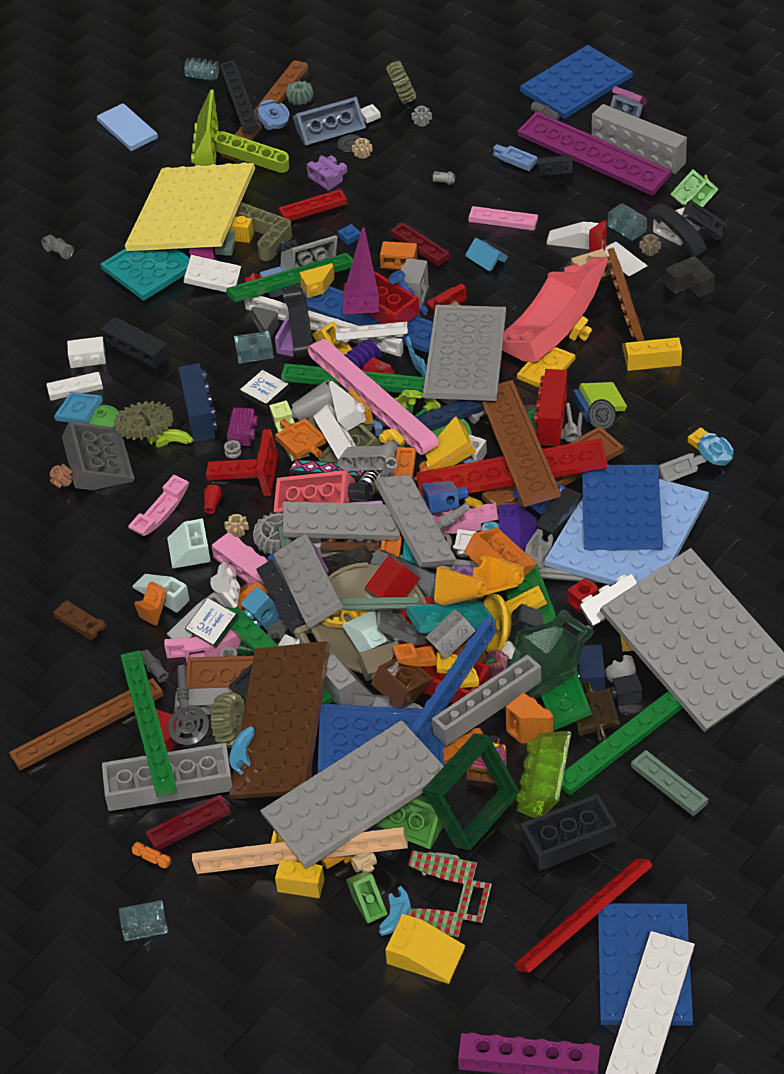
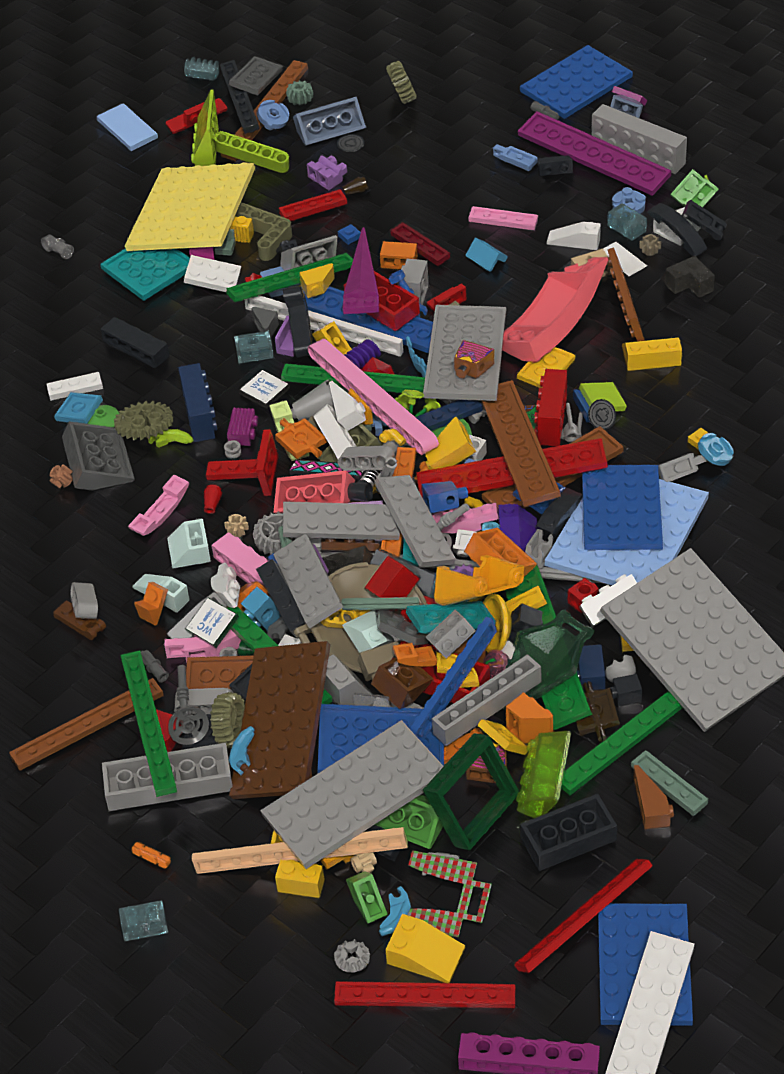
white brick [67,337,106,368] -> none
dark red plate [145,795,231,851] -> none
white plate [336,322,408,342] -> none
tan gear [352,138,372,159] -> none
white plate [360,104,381,123] -> none
light grey gear [412,106,432,126] -> none
light grey pin [433,171,455,185] -> none
yellow tile [569,316,592,341] -> none
red slope [589,221,607,253] -> none
none -> light grey beam [71,582,98,619]
none -> red bracket [166,98,227,134]
none -> dark grey tile [229,56,283,95]
none -> light grey gear [334,939,370,972]
none -> red tile [334,982,515,1008]
none -> dark brown cone [343,176,368,195]
none -> dark orange torso [454,340,494,378]
none -> yellow tile [478,719,529,755]
none -> medium blue plate [612,187,646,217]
none -> dark orange slope [633,765,674,829]

